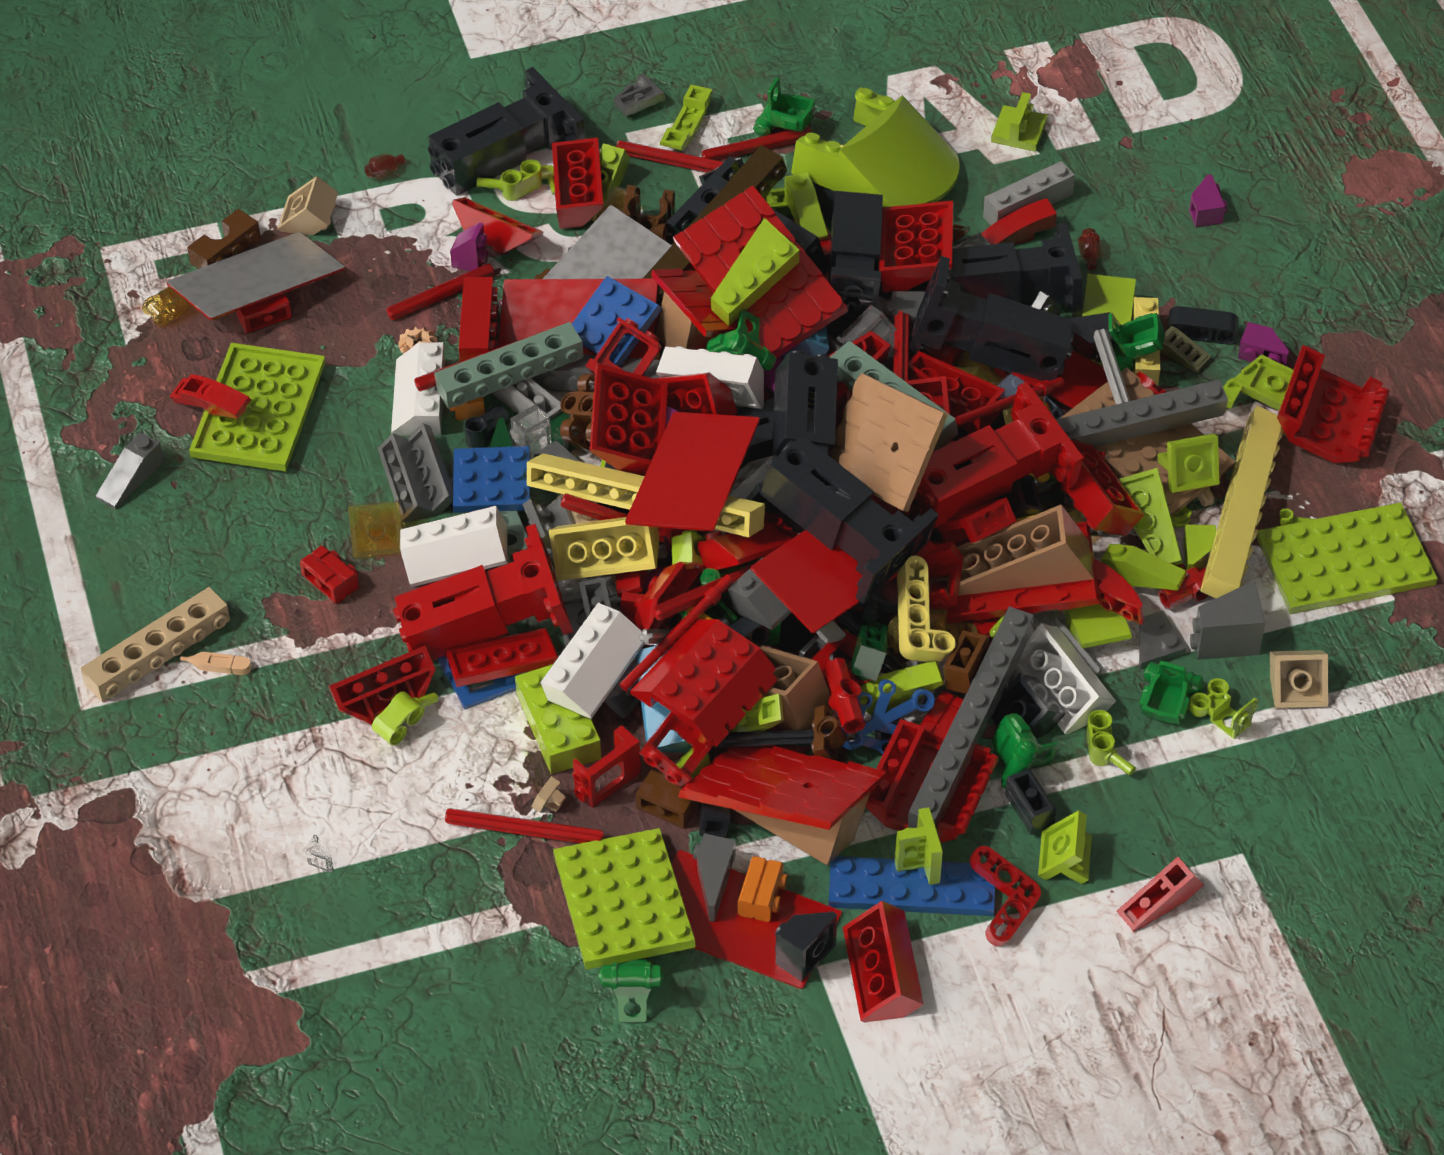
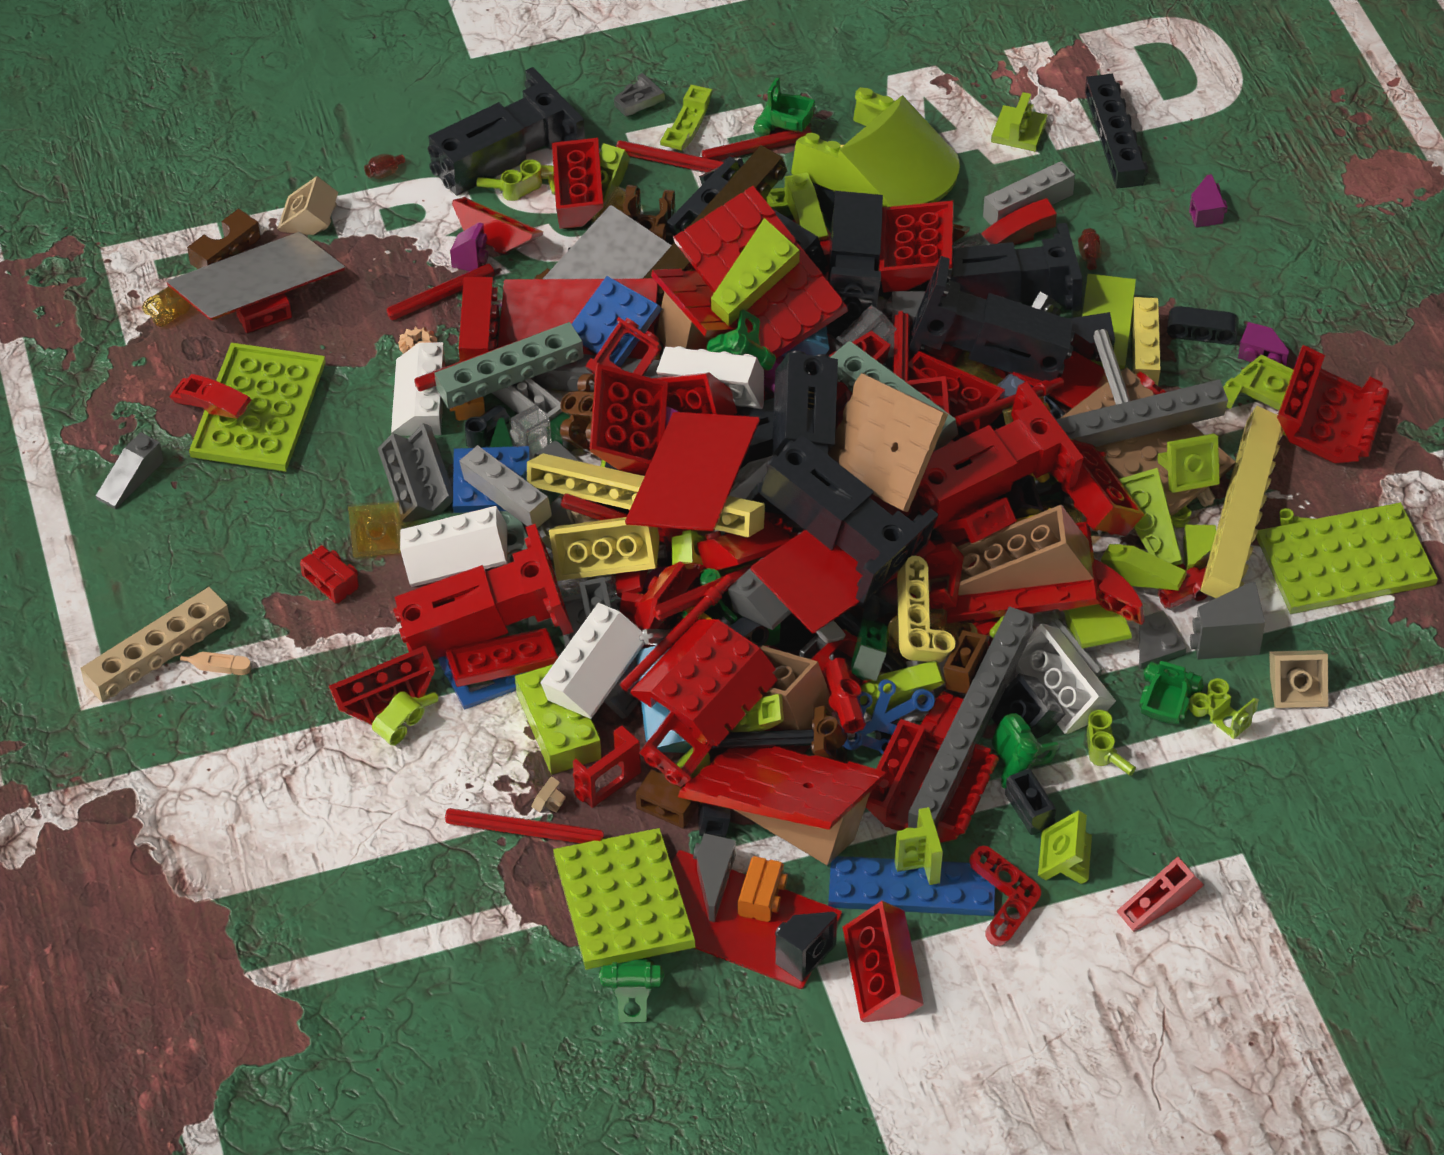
clear slope [305,834,334,873] -> none
green piece [1109,313,1164,371] -> none
olive slope [1160,326,1211,374] -> none
none -> light grey brick [459,445,552,528]
none -> black brick [1085,73,1148,189]

